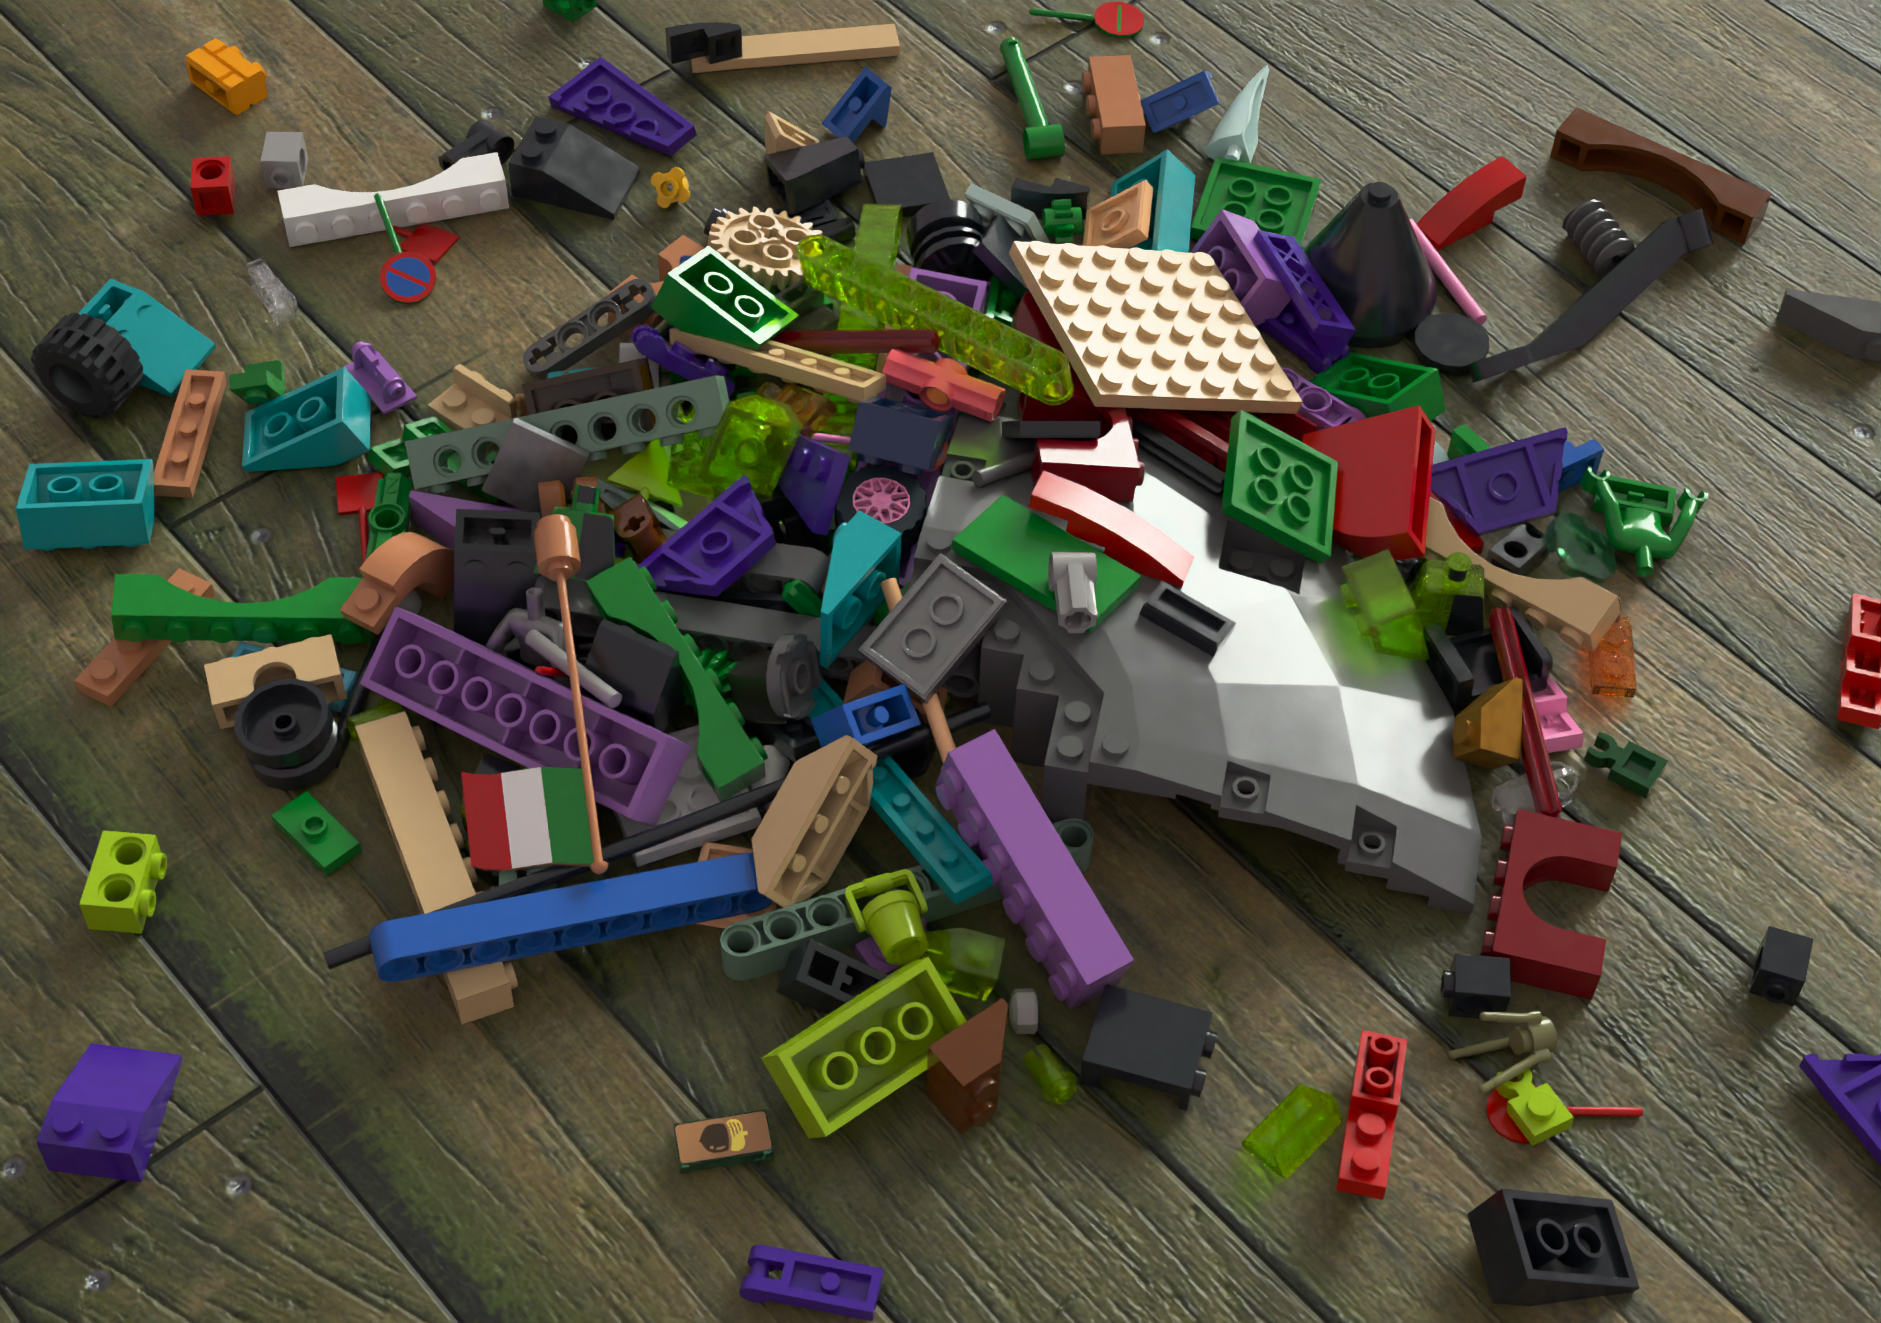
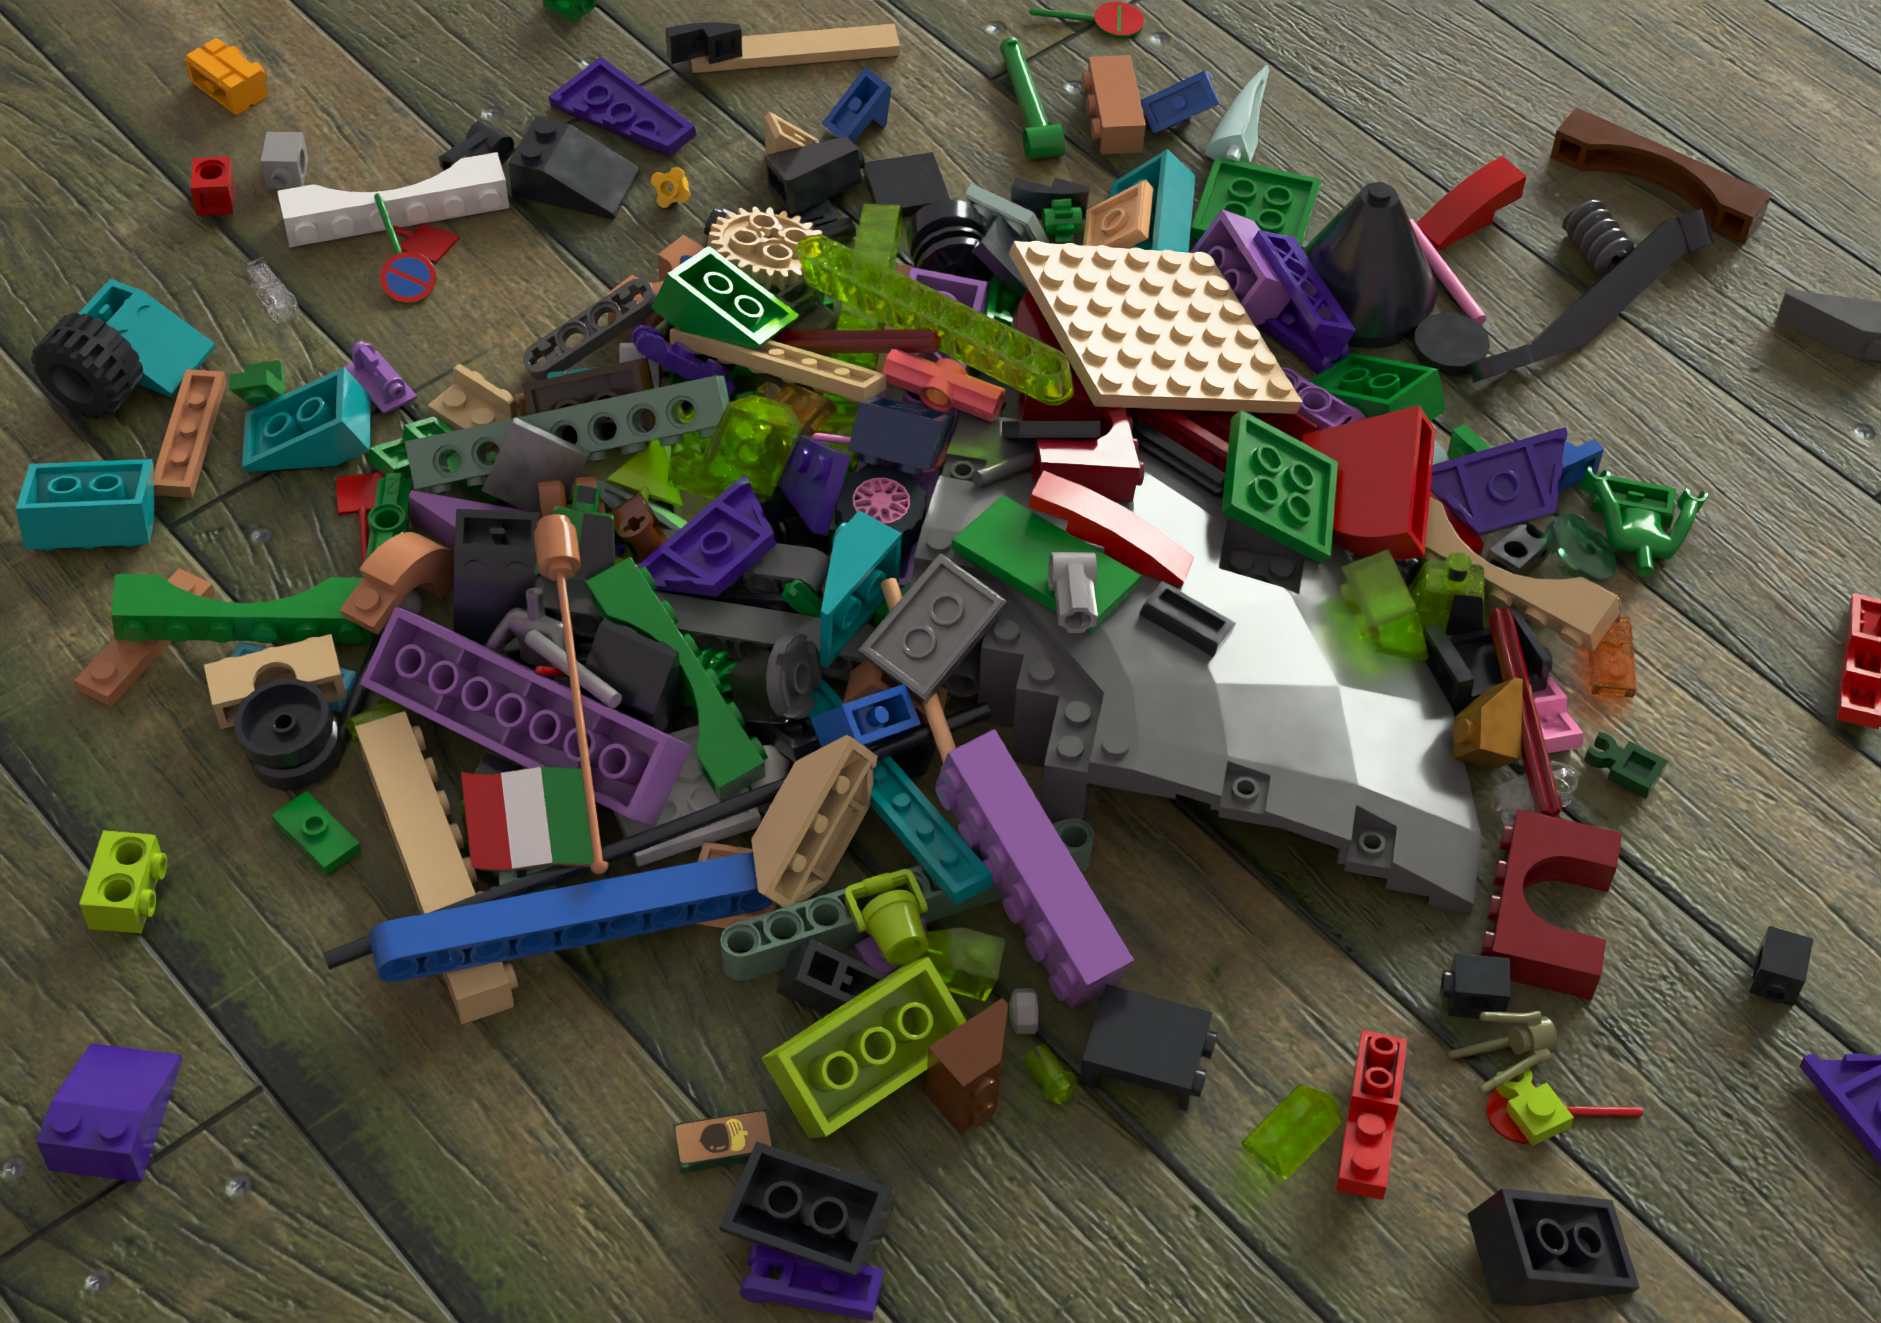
none -> black slope [719,1141,893,1279]

